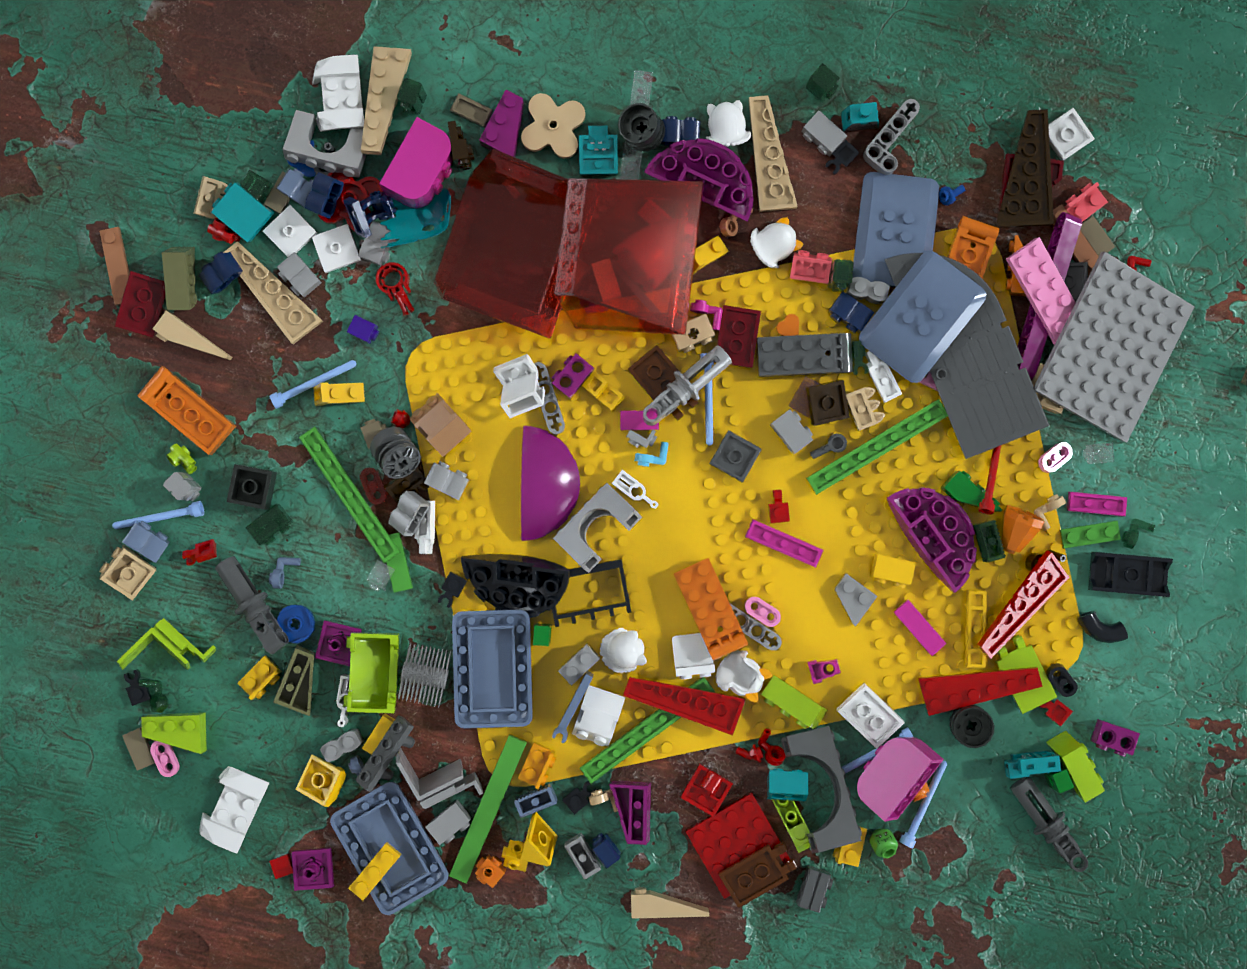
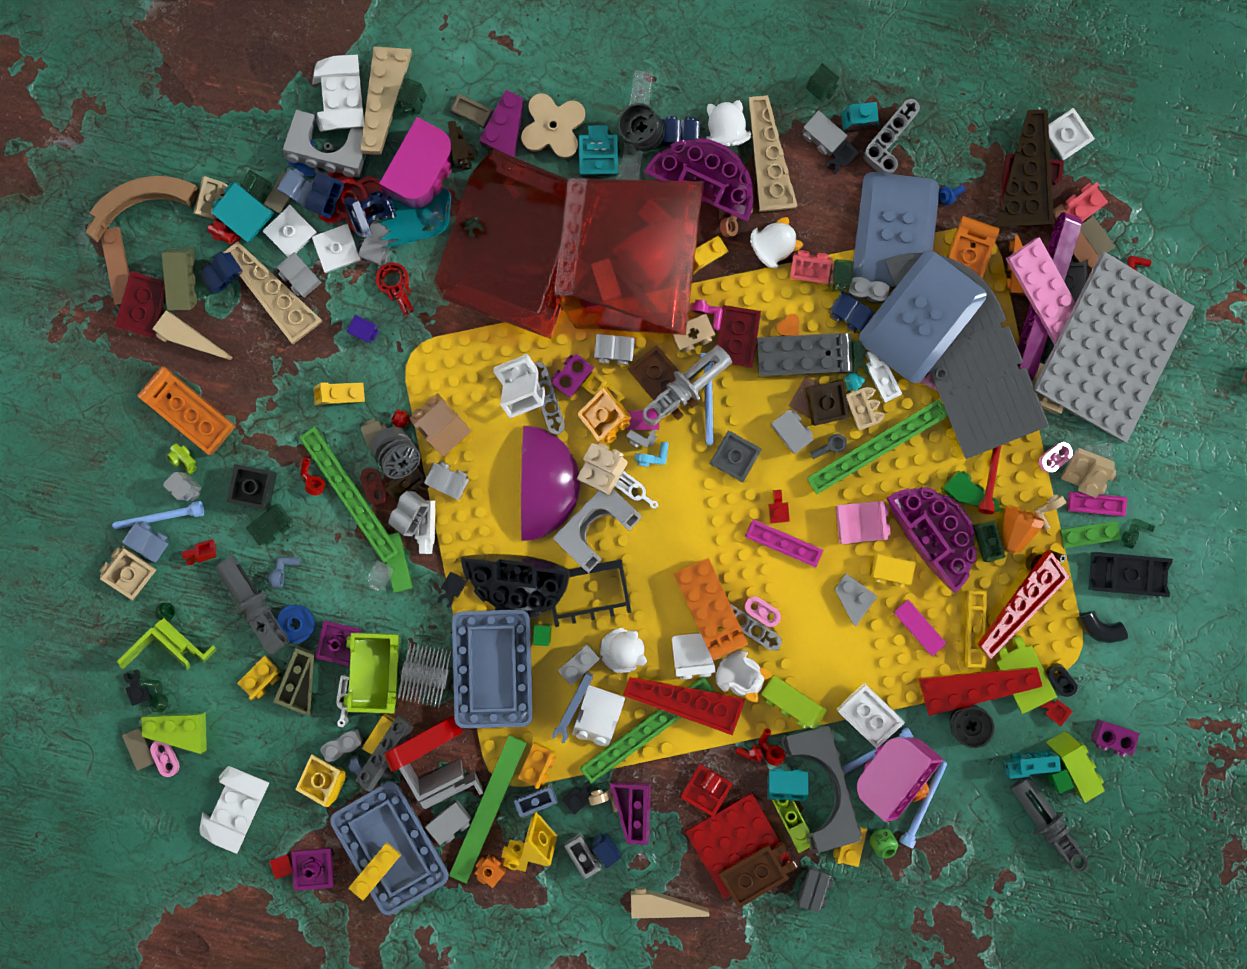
light blue piece [269,360,356,409] -> none
dark pink plate [808,659,841,684] -> none
none -> medium nougat arch [85,176,199,243]
none -> dark green plate [155,603,176,621]
none -> red plate [300,458,325,496]
none -> red beam [383,715,464,772]
none -> clear green plate [463,216,484,238]
none -> light orange plate [577,388,632,443]
none -> tan plate [577,442,628,495]
none -> light grey brick [594,334,635,365]
none -> bright pink panel [835,501,890,544]
none -> teal plate [845,373,865,392]
none -> tan plate [1061,448,1116,498]

